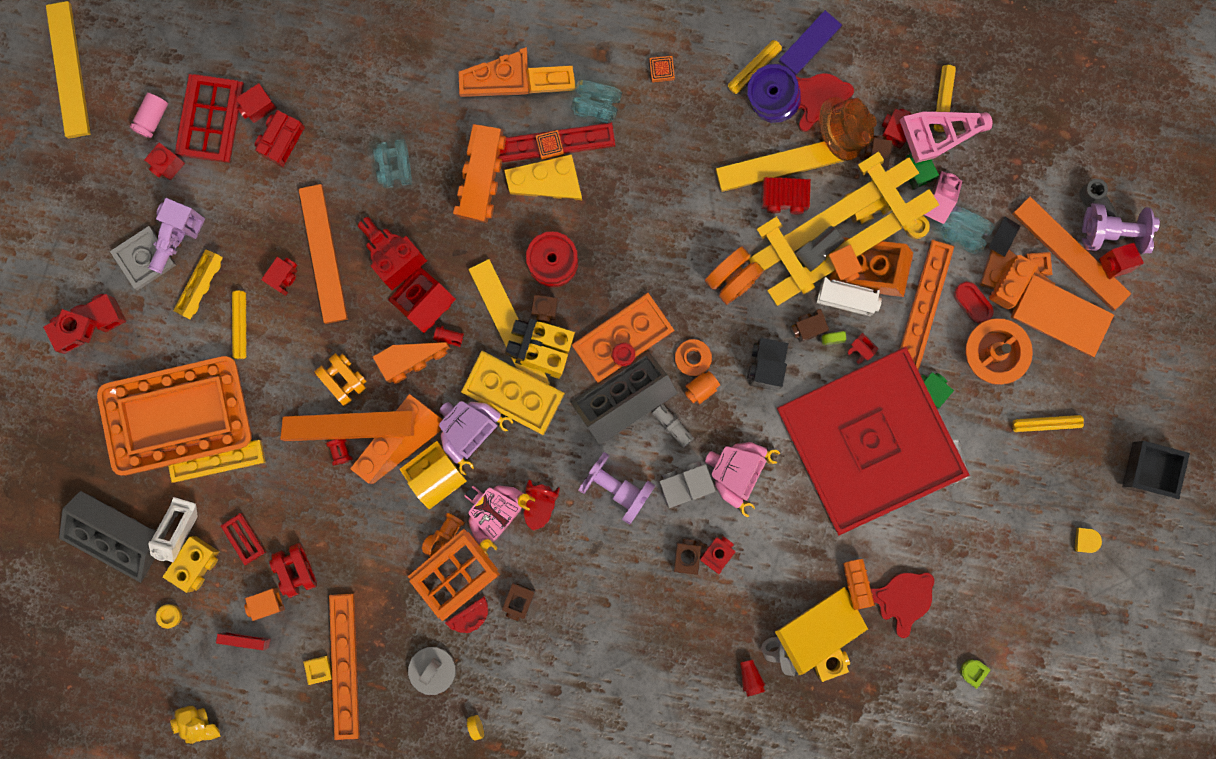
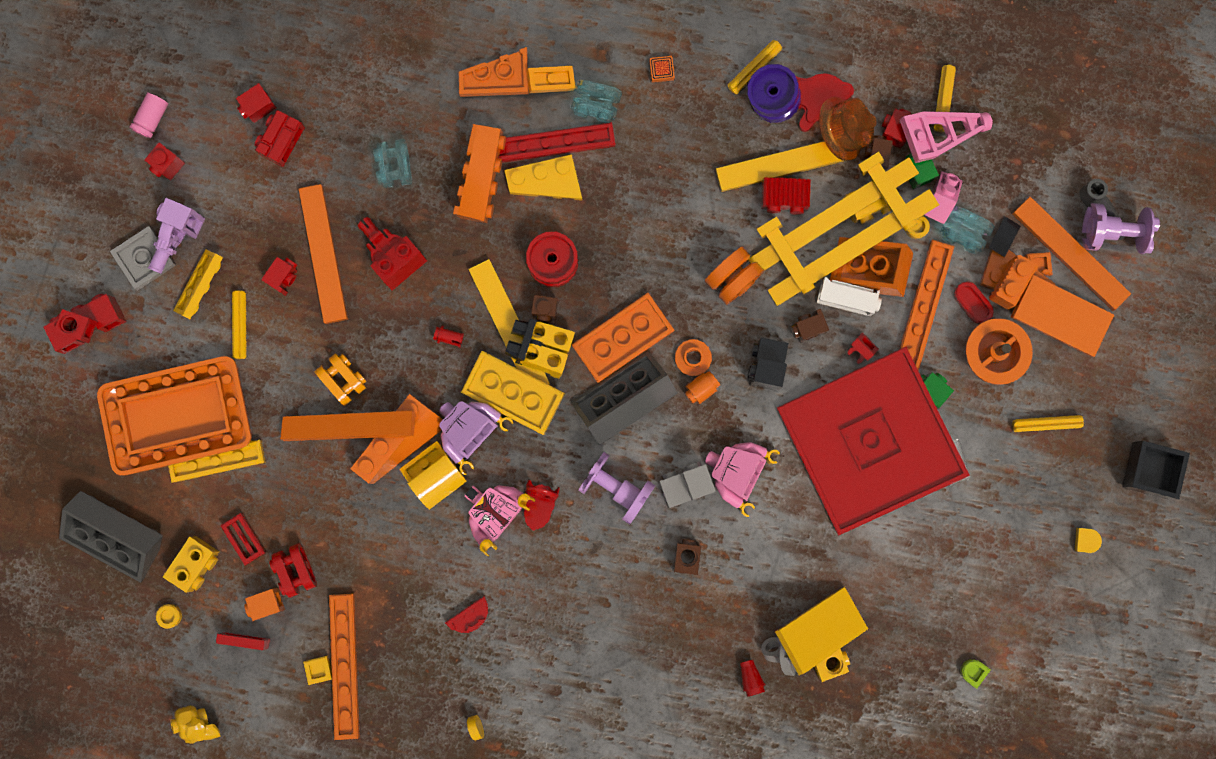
yellow tile [46,1,91,139] -> none
white window [148,497,198,563] -> none
red piece [175,74,244,163] -> none
red bush [326,439,353,466] -> none
orange slope [373,343,450,384] -> none
red slope [388,267,456,333] -> none
orange piece [408,529,500,621] -> none
light grey tile [408,647,456,695] -> none
orange connector [422,513,465,557] -> none
reddish brown brick [502,582,536,621] -> none
tile [536,130,564,160] -> none
red tile [612,343,635,367] -> none
light grey pin [652,404,694,448] -> none
red brick [700,536,736,574] -> none
dark purple tile [778,10,842,76] -> none
dark grey piece [795,225,845,272] -> none
lime tile [821,331,846,345] -> none
orange brick [829,244,862,282] -> none
orange axle [842,559,875,610] -> none
red tile [871,572,935,638] -> none
red brick [1099,243,1144,279] -> none

